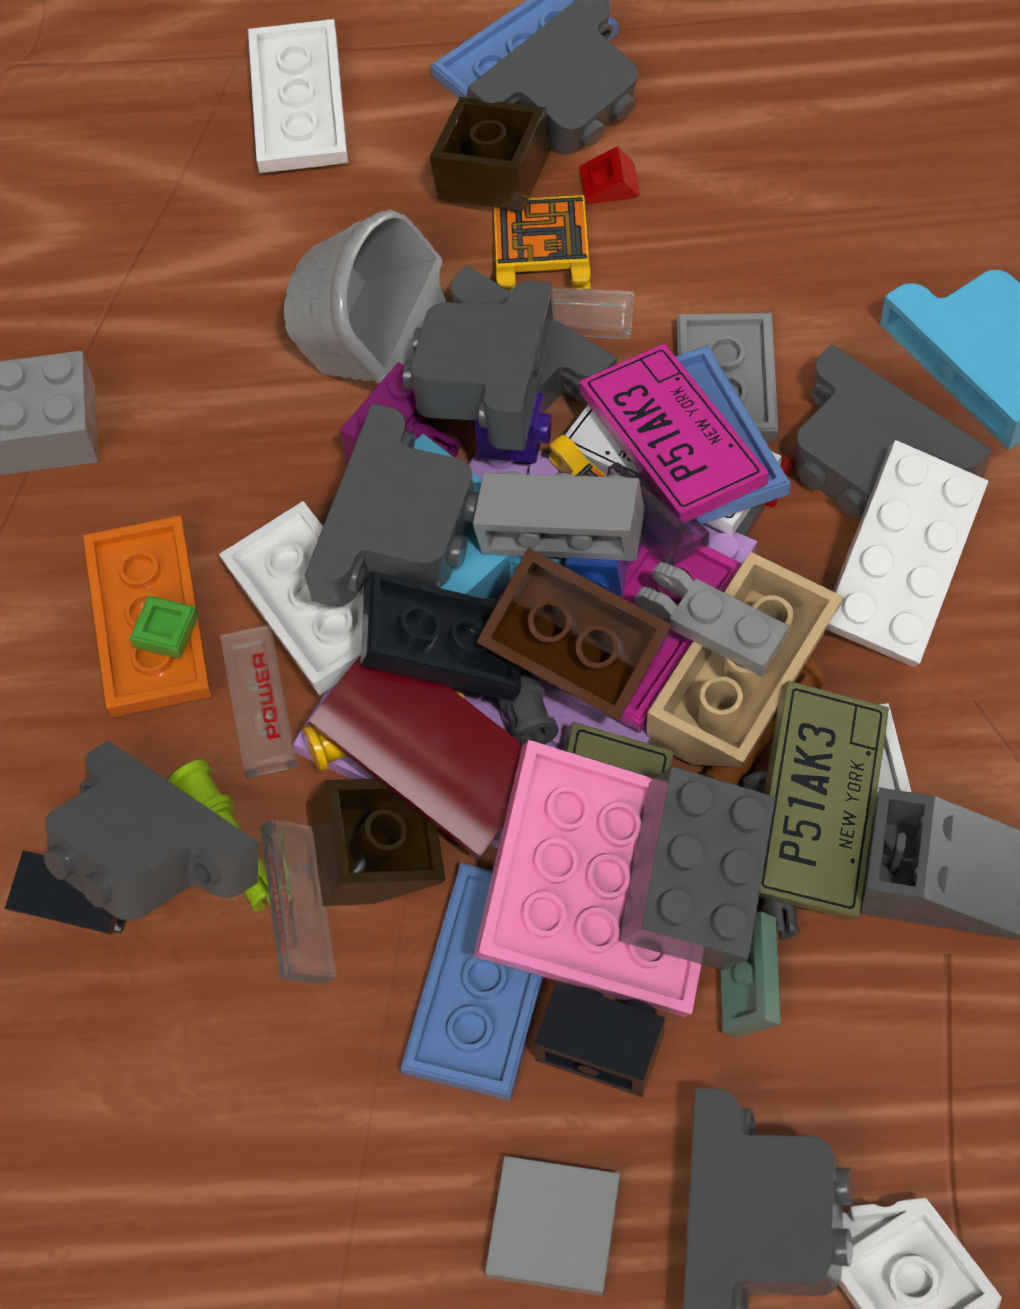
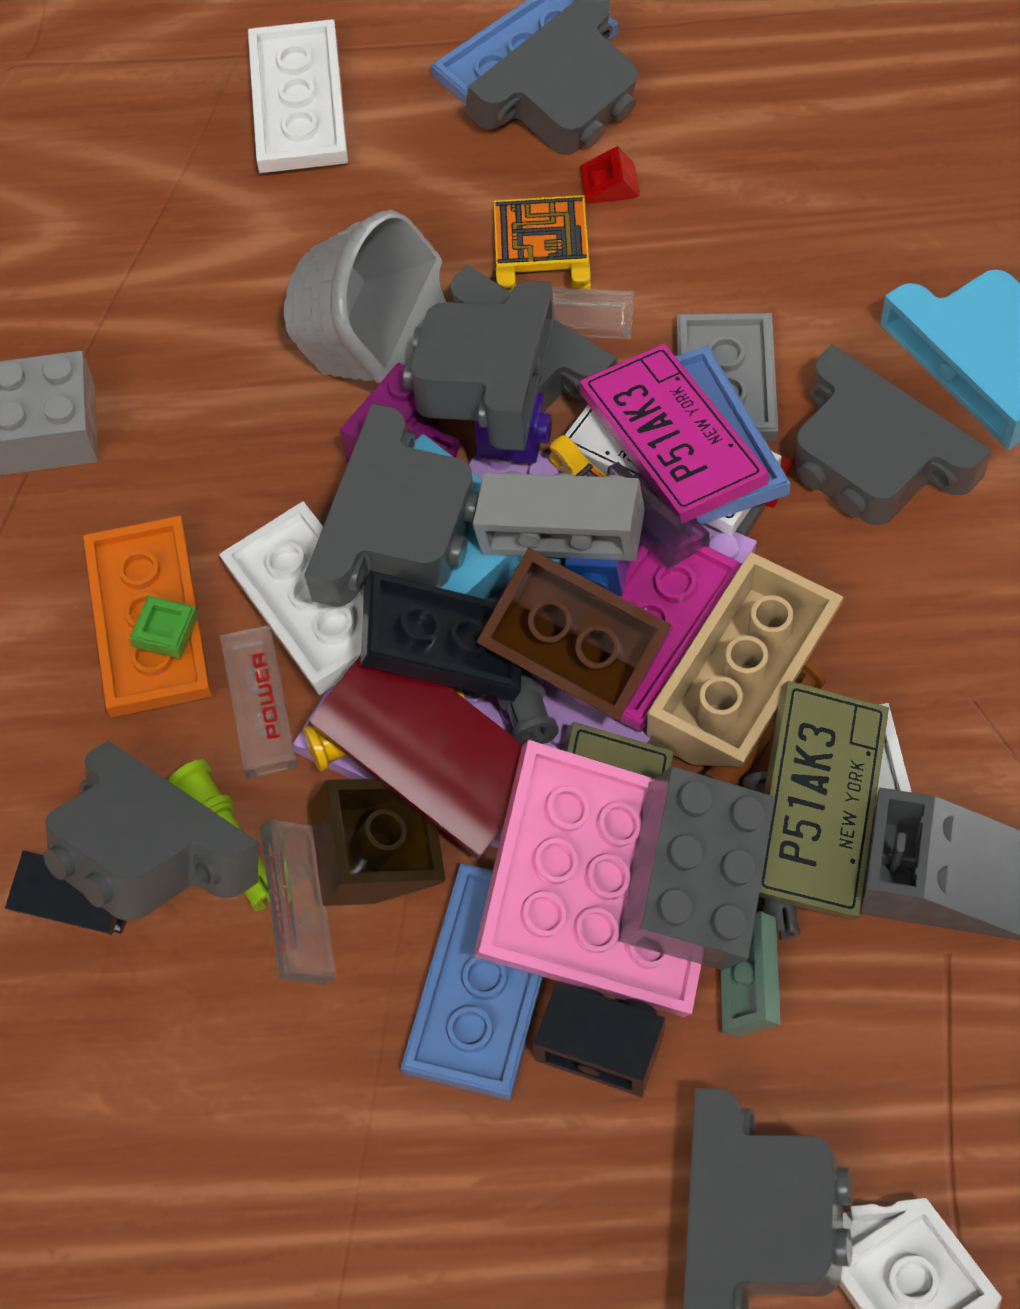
dark brown brick [430,97,551,211] -> none
light grey tile [485,1156,620,1297] -> none
light grey hinge [635,562,790,676] -> none
white plate [826,440,988,668] -> none

